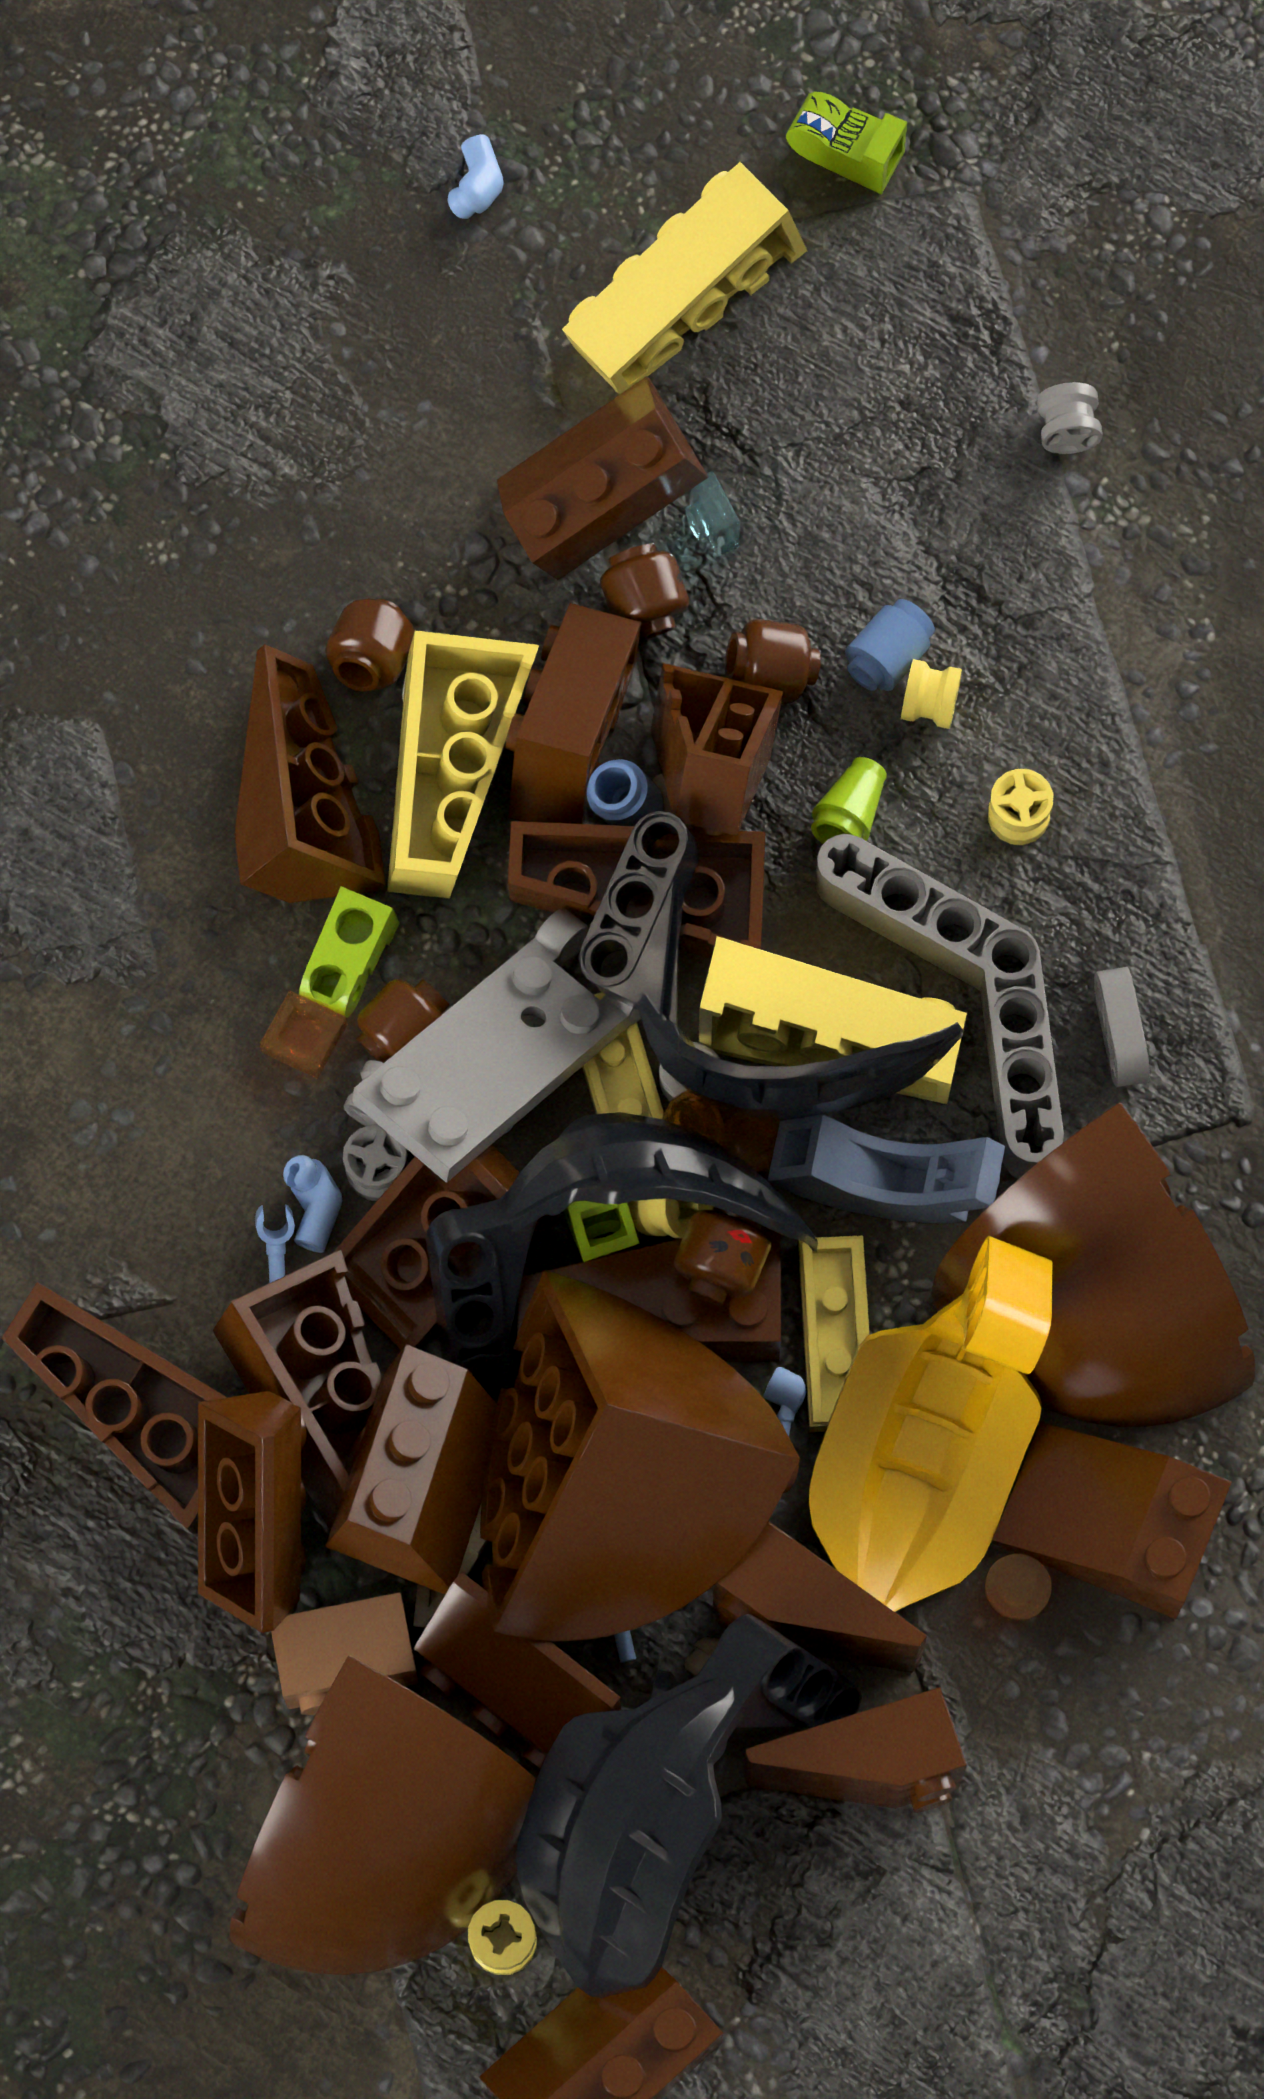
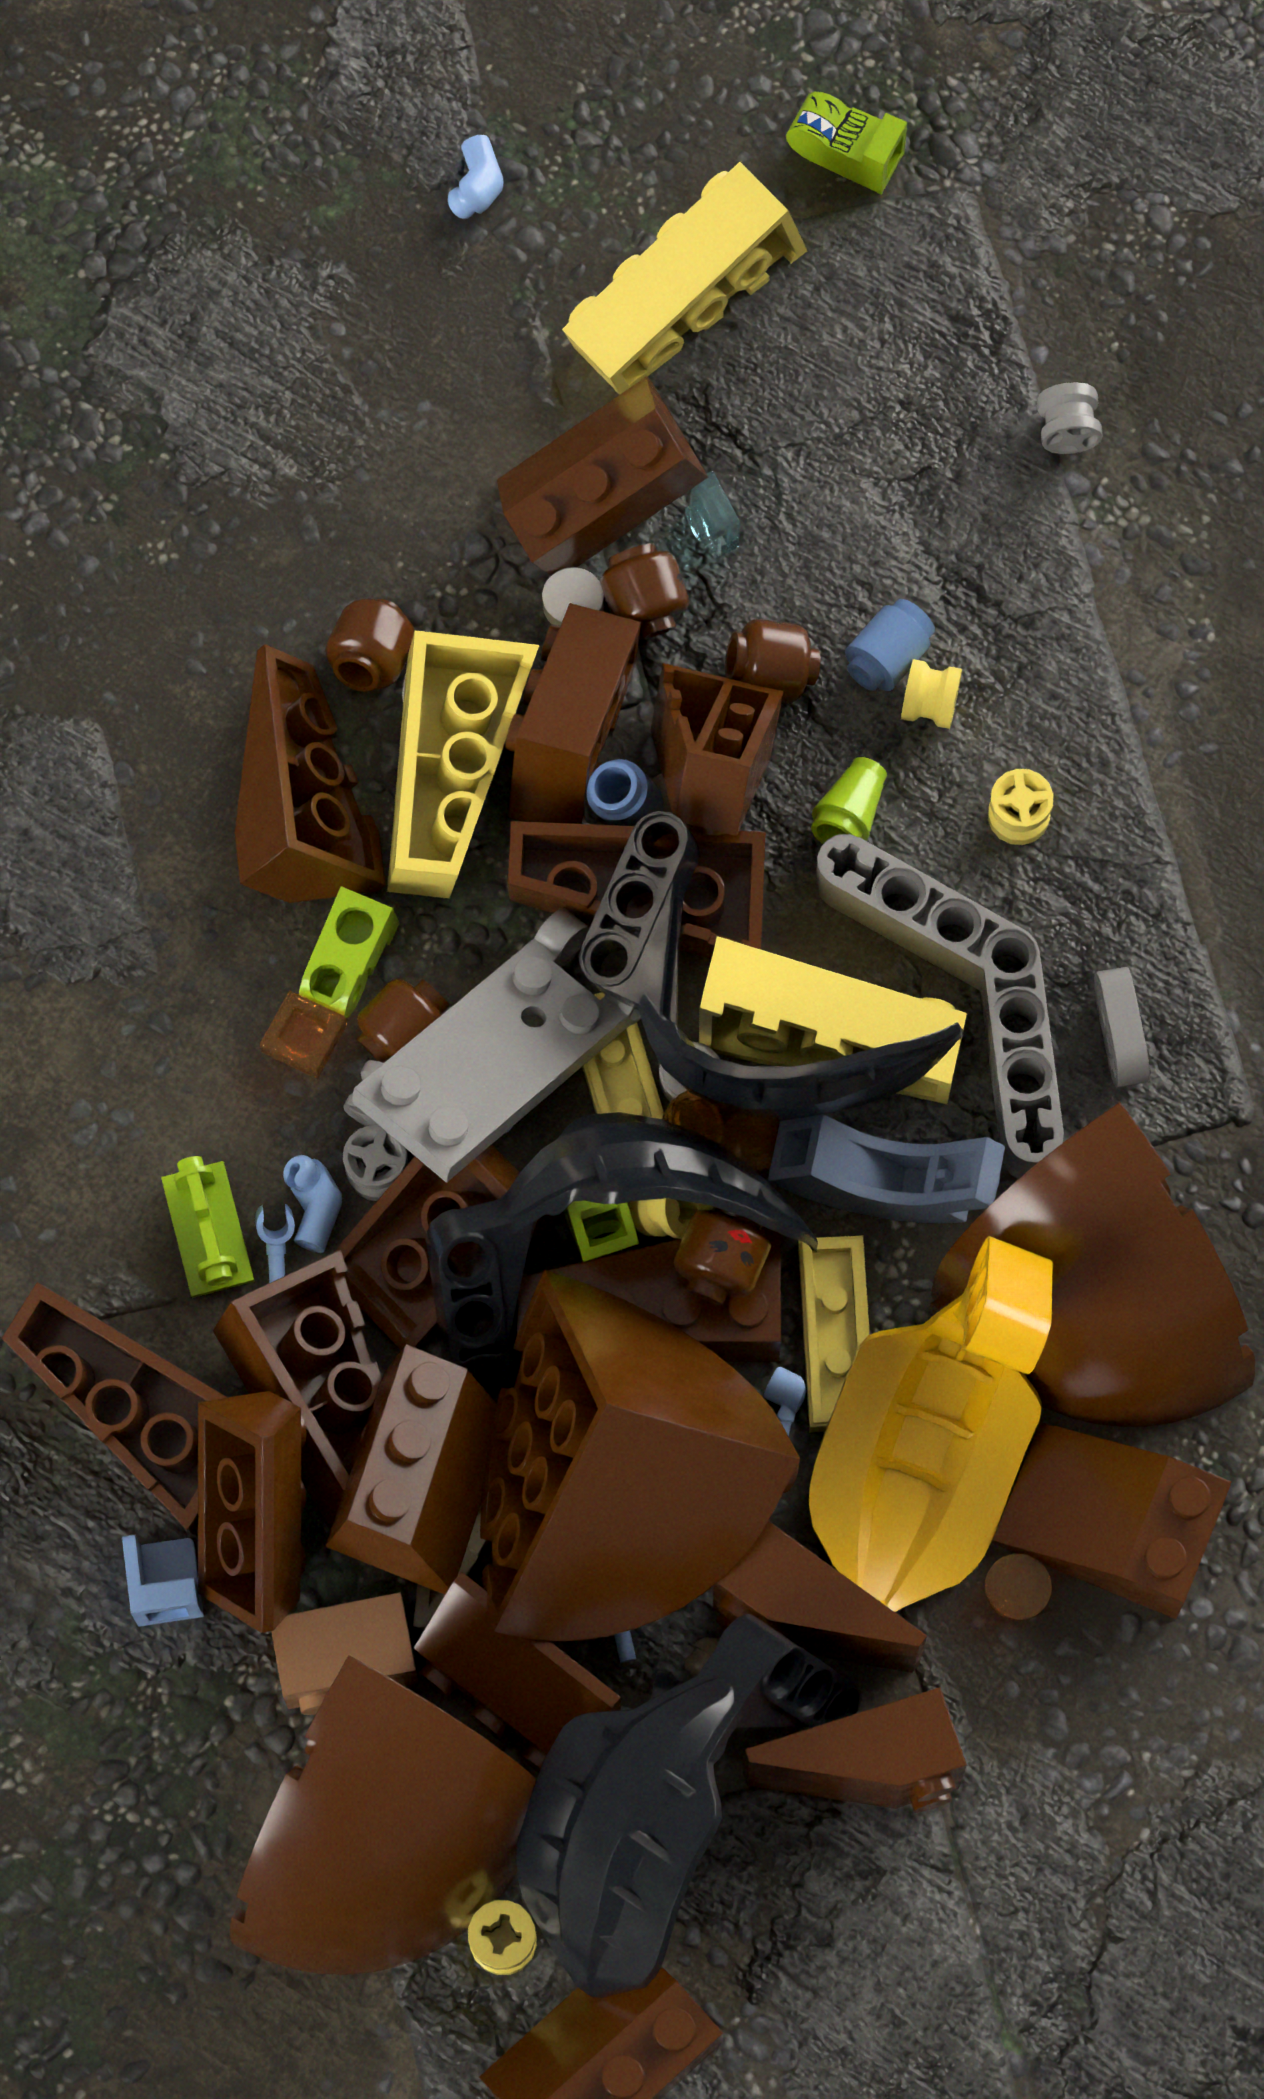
none -> light blue panel [122,1534,204,1627]
none -> lime hinge [161,1156,255,1298]
none -> white tile [542,568,604,626]

